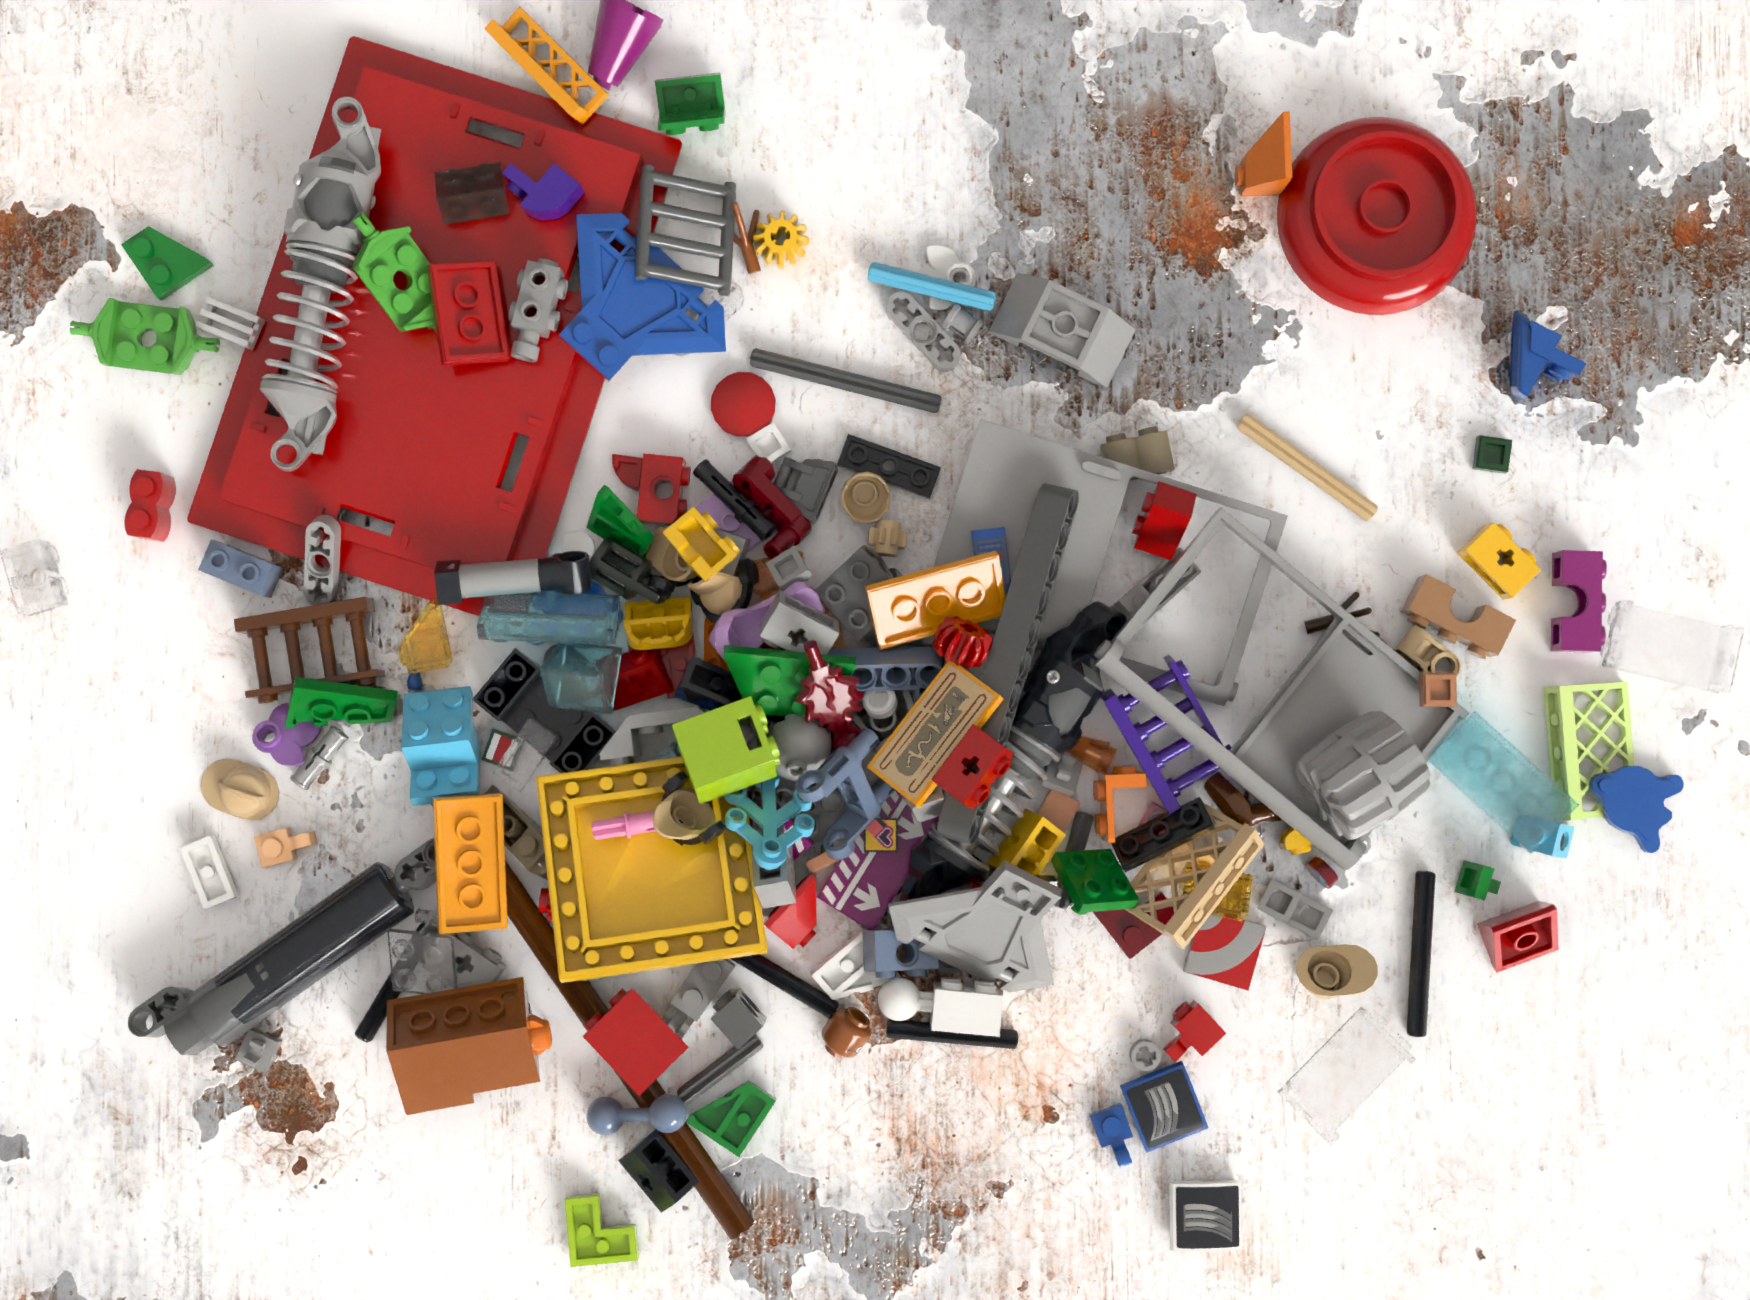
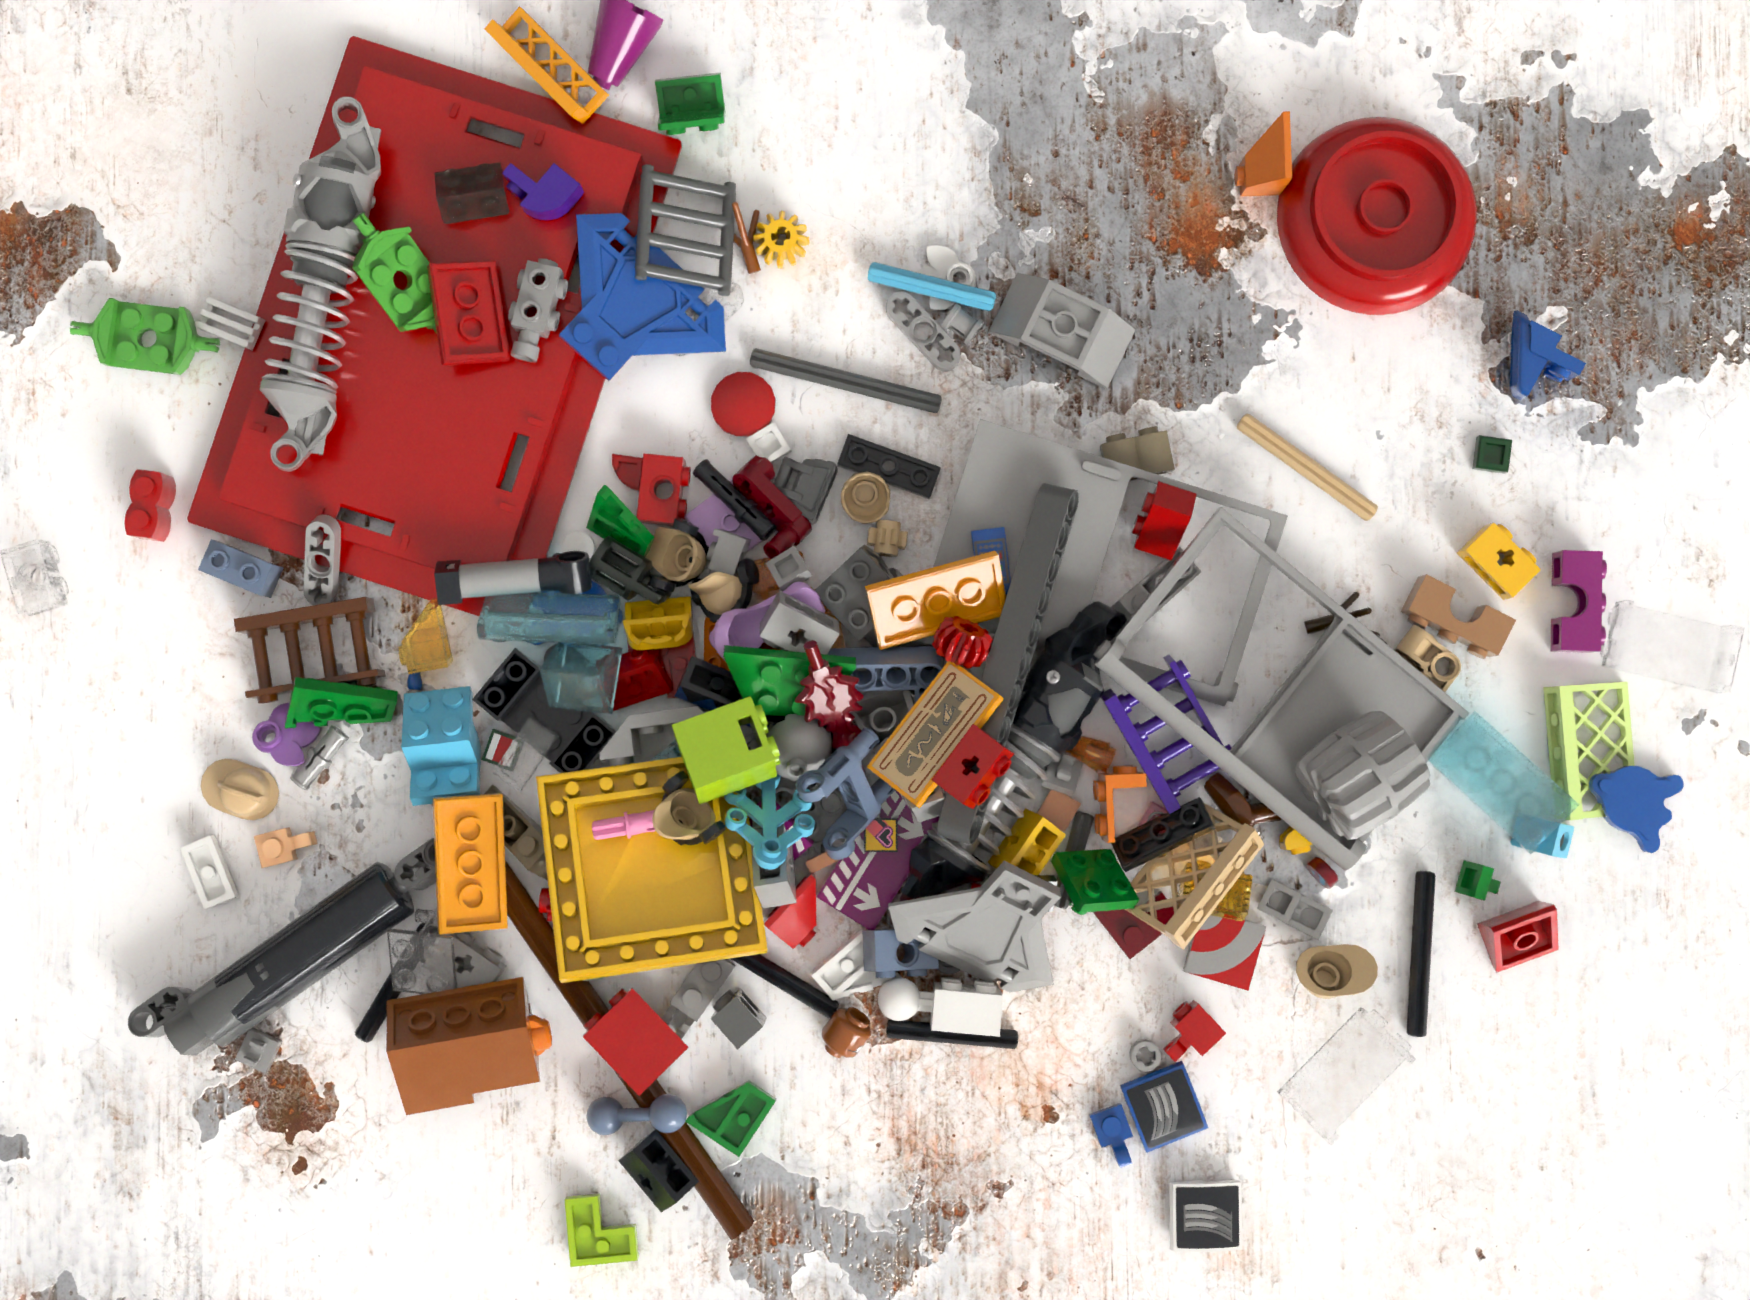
green wing [121,226,214,301] -> none
yellow cylinder [662,506,740,583] -> none
dark grey axle [677,1034,764,1105] -> none
white tile [862,690,898,719] -> none
nougat tile [1419,673,1457,707] -> none

